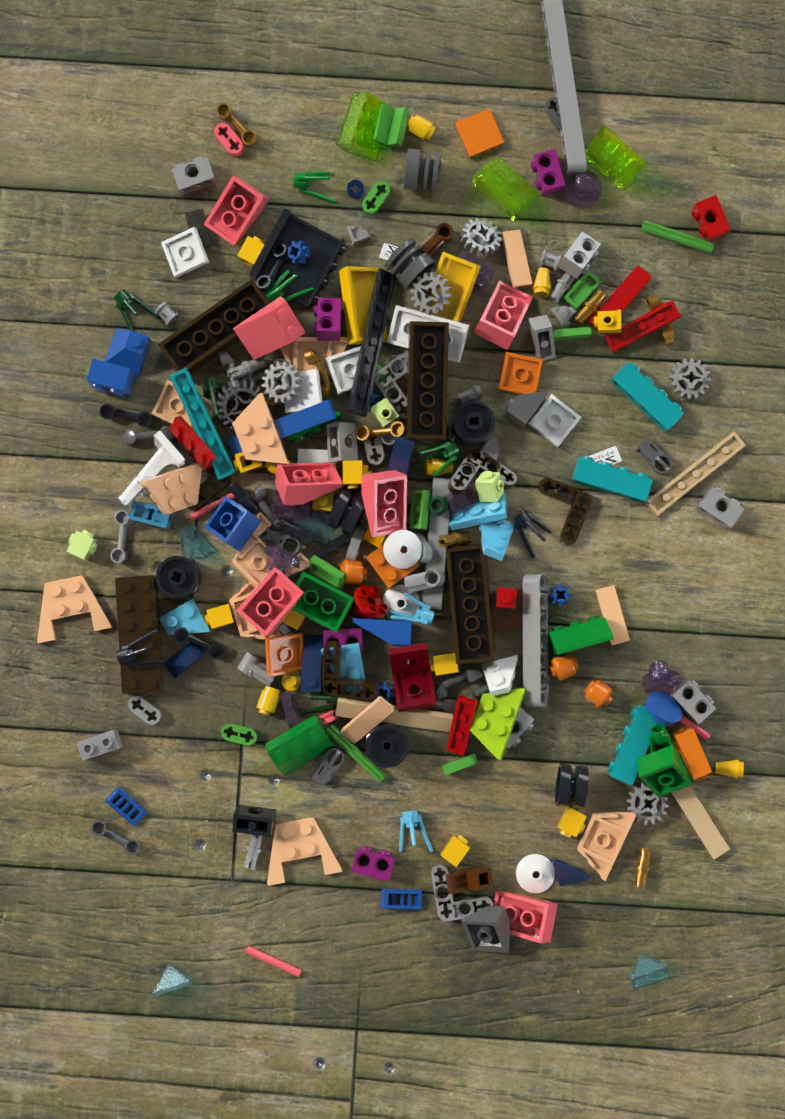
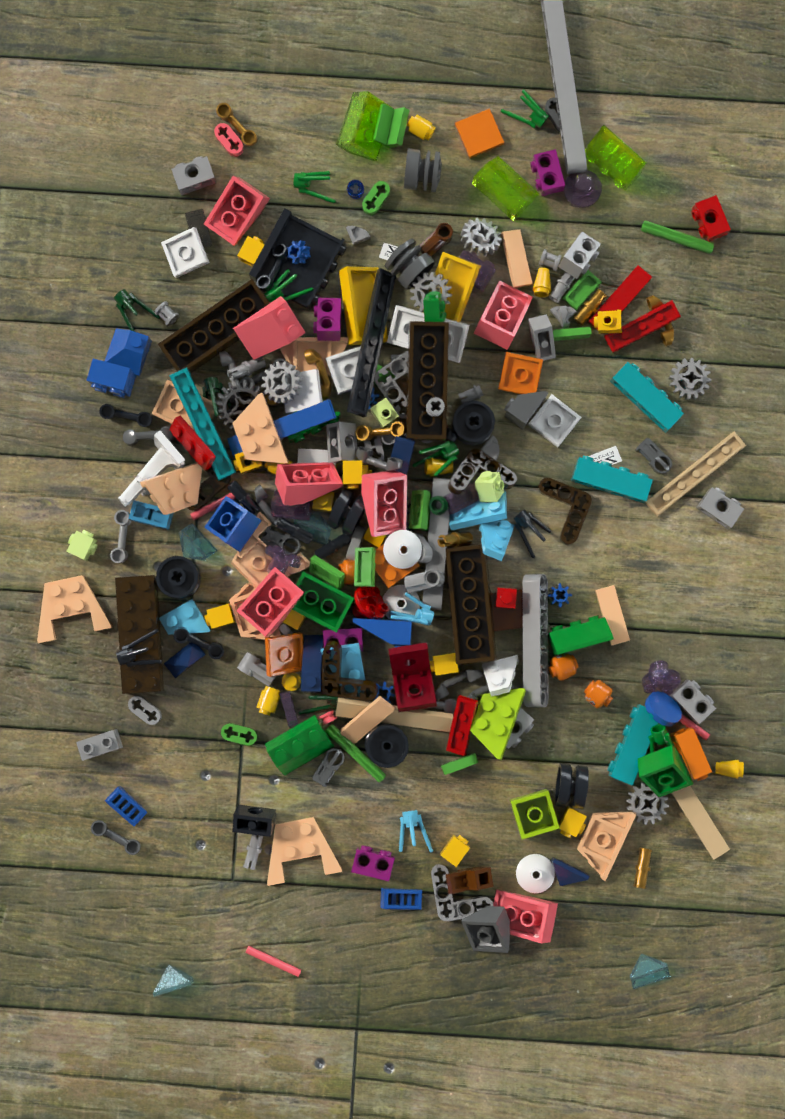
none -> bright green tile [354,547,376,587]
none -> dark grey bar [356,447,403,471]
none -> green brick [423,291,447,322]
none -> light grey bush [426,397,445,416]
none -> green plant [501,89,549,129]
none -> lime brick [509,789,560,839]

